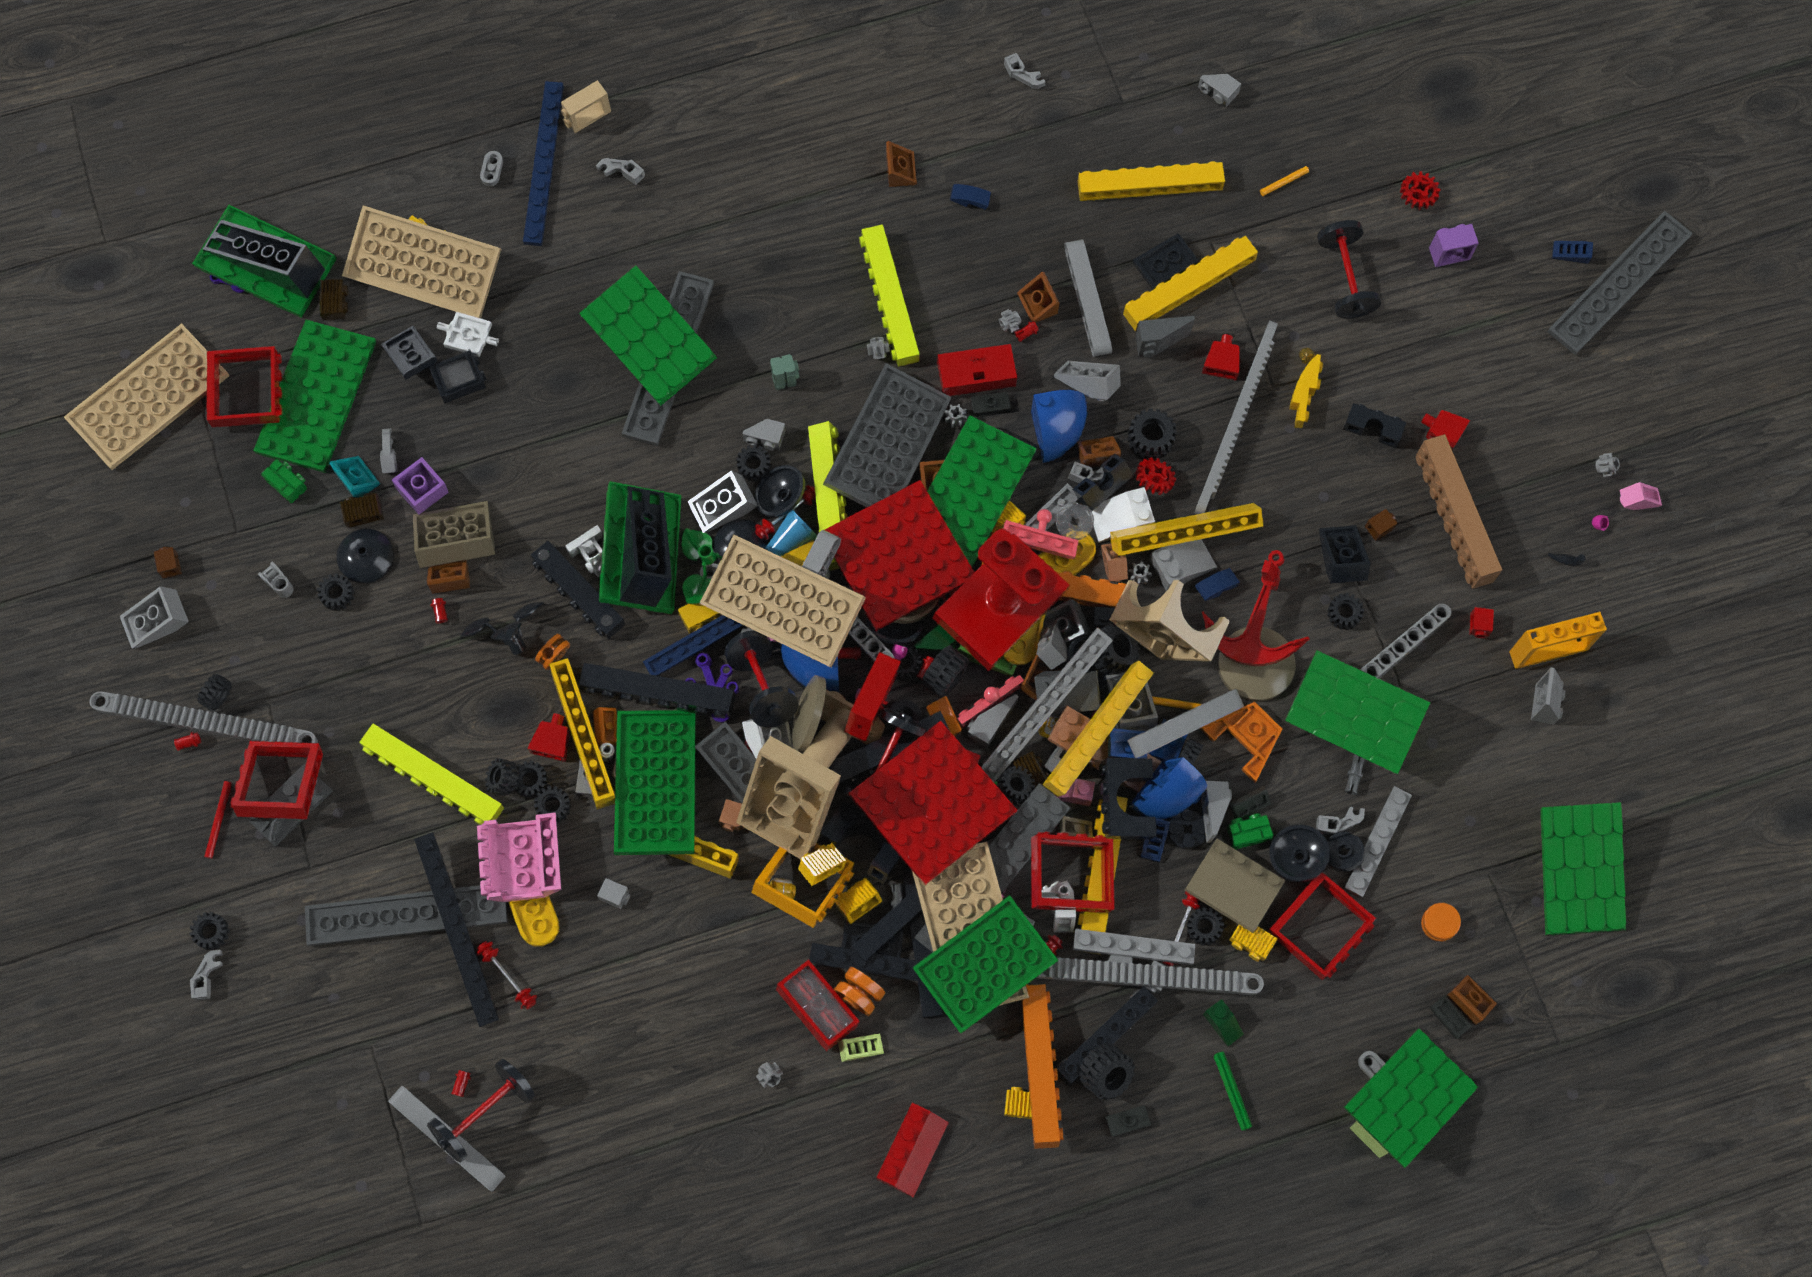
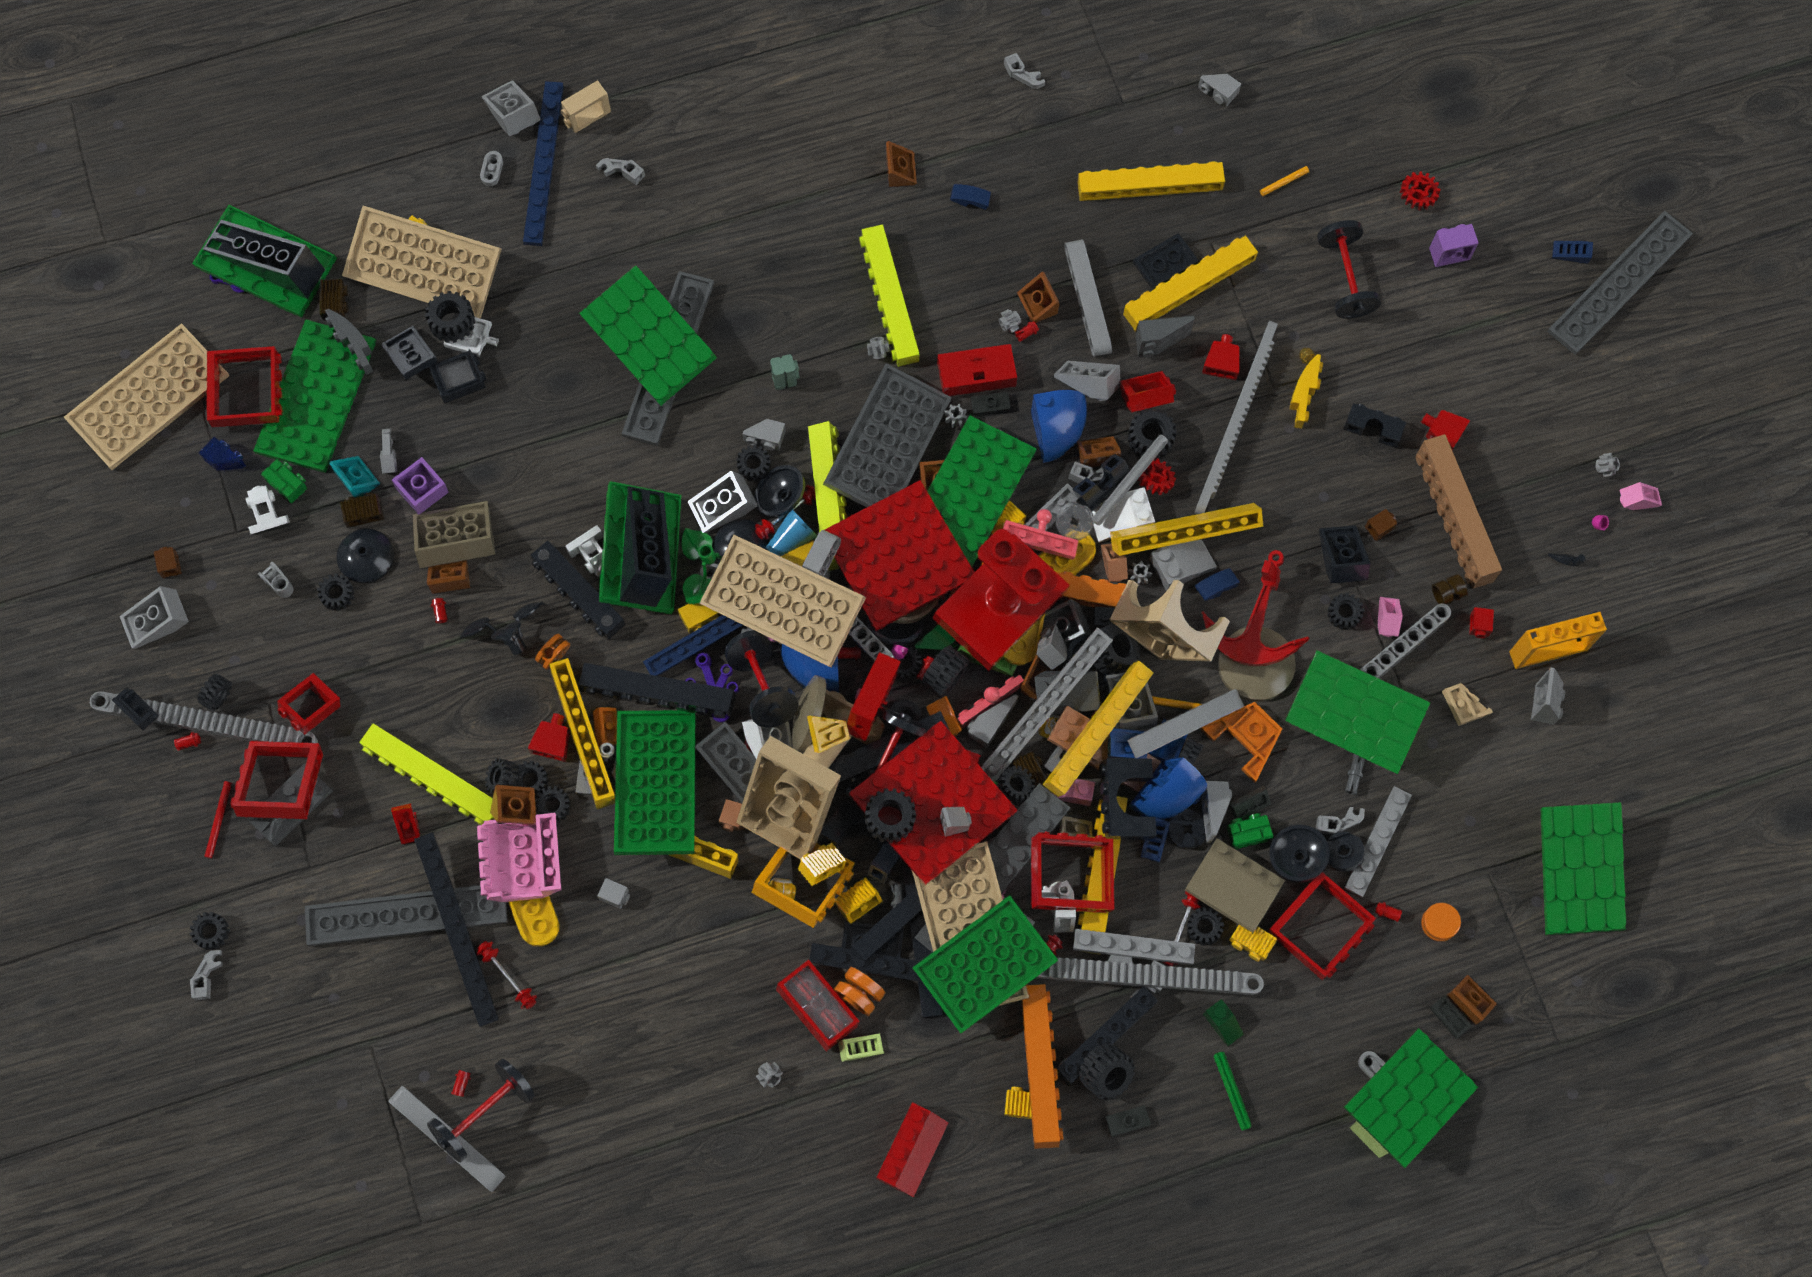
none -> black hinge [112,688,159,731]
none -> clear blue slope [199,437,246,471]
none -> white tile [246,486,290,534]
none -> red window [277,673,340,735]
none -> dark grey slope [325,309,373,375]
none -> red slope [391,803,421,844]
none -> black tyre [425,291,475,343]
none -> light grey slope [482,80,541,136]
none -> dark orange slope [490,785,536,825]
none -> yellow wing [807,715,850,753]
none -> black tyre [865,788,916,843]
none -> light grey slope [940,807,972,837]
none -> light grey axle [1092,435,1168,526]
none -> red window [1119,371,1176,412]
none -> red pin [1375,902,1402,922]
none -> bright pink slope [1378,597,1403,637]
none -> dark brown wheel [1432,574,1468,605]
none -> tan wing [1442,683,1493,726]

